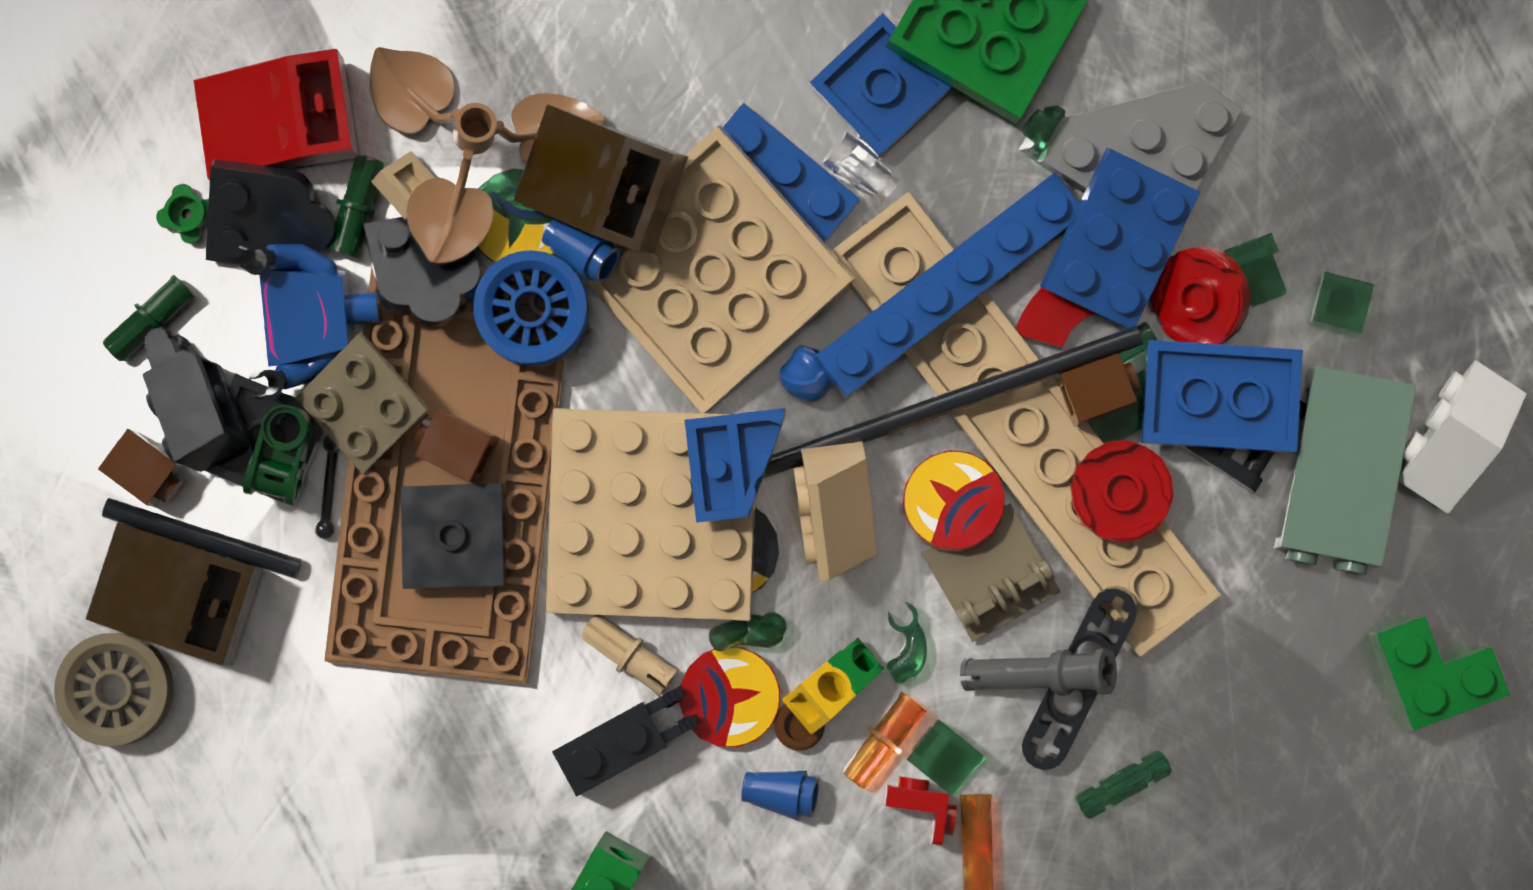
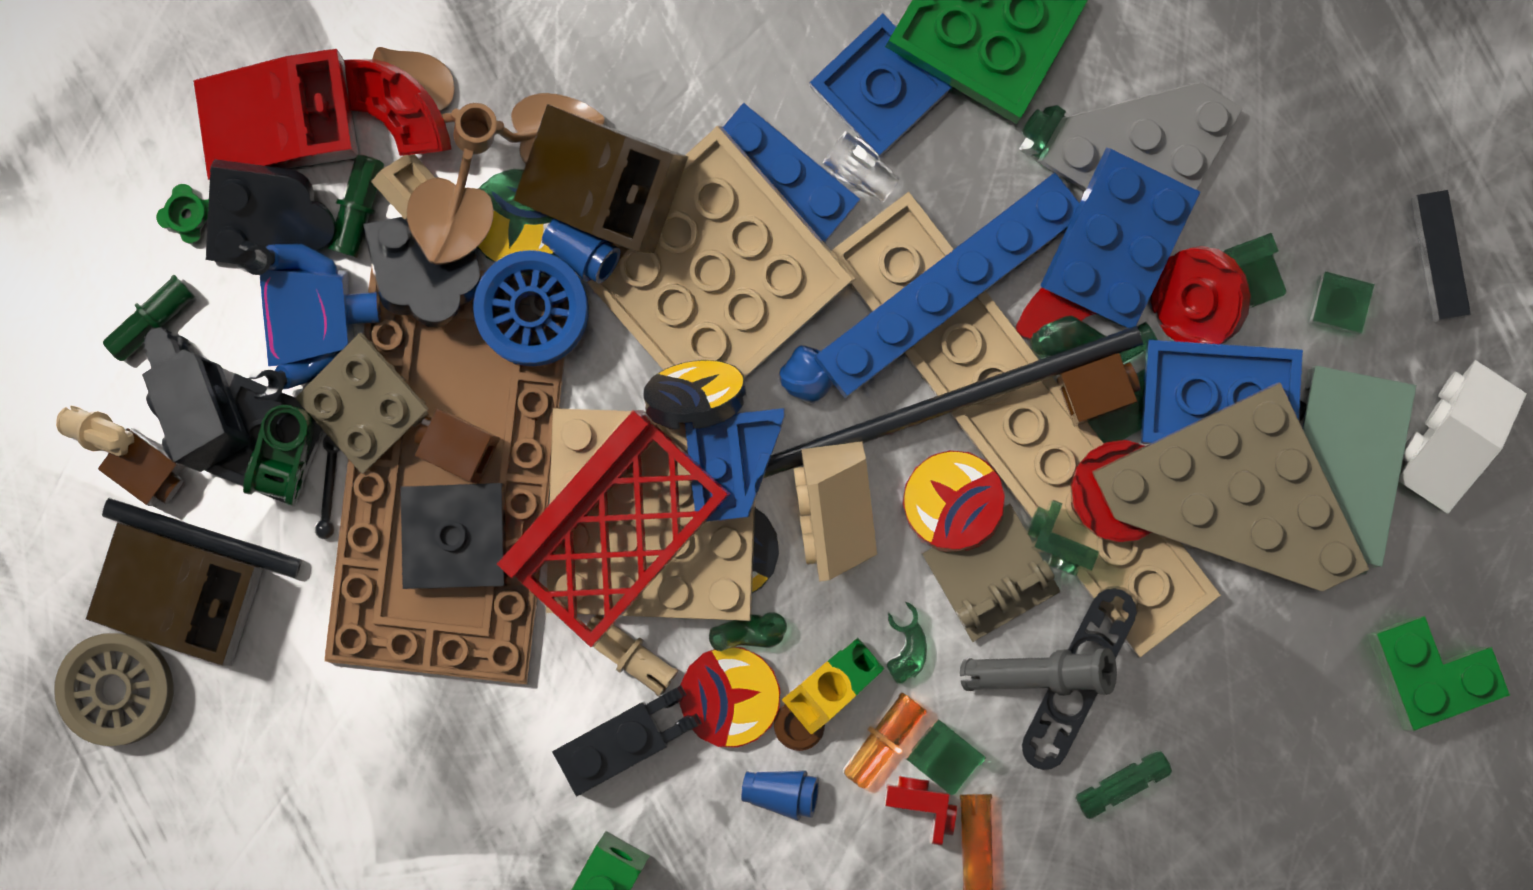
none -> tan axle [56,405,134,456]
none -> red tile [344,58,452,156]
none -> red fence [497,410,730,647]
none -> black tile [643,360,746,429]
none -> clear green bracket [1027,500,1100,577]
none -> clear green arm [1030,316,1106,357]
none -> dark tan plate [1092,382,1369,592]
none -> black piece [1411,190,1471,323]

